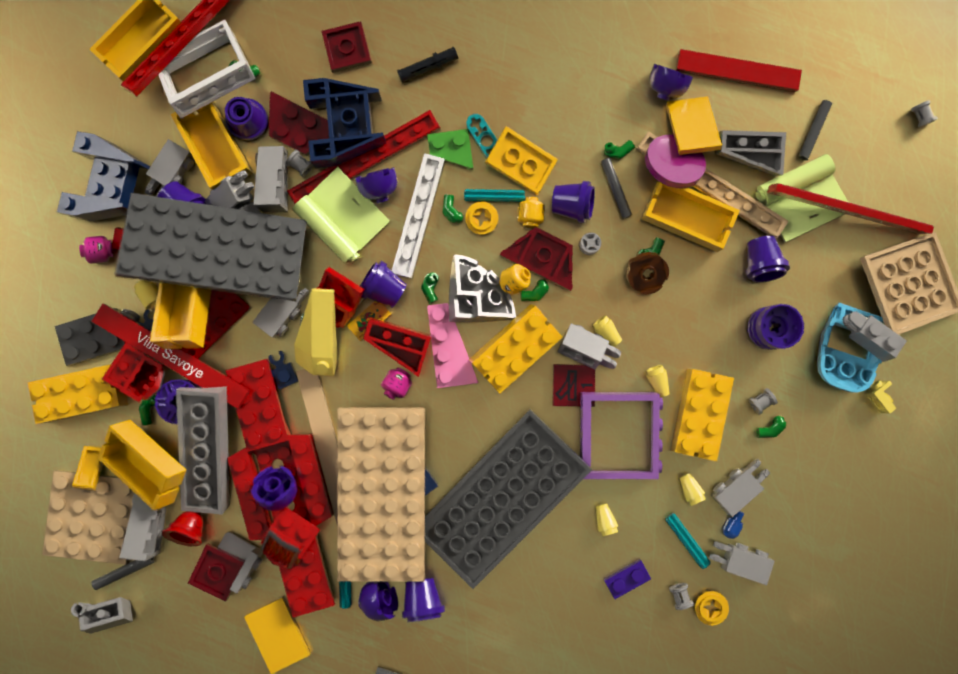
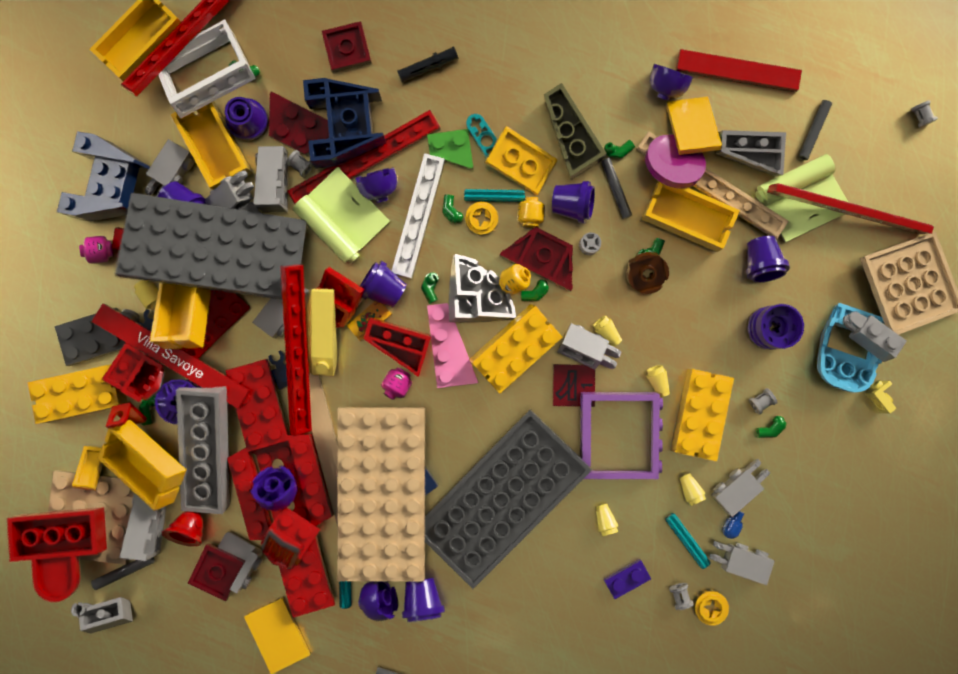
none -> red brick [7,507,107,602]
none -> red bracket [106,402,147,428]
none -> red tile [280,264,312,436]
none -> olive wedge [544,83,606,180]

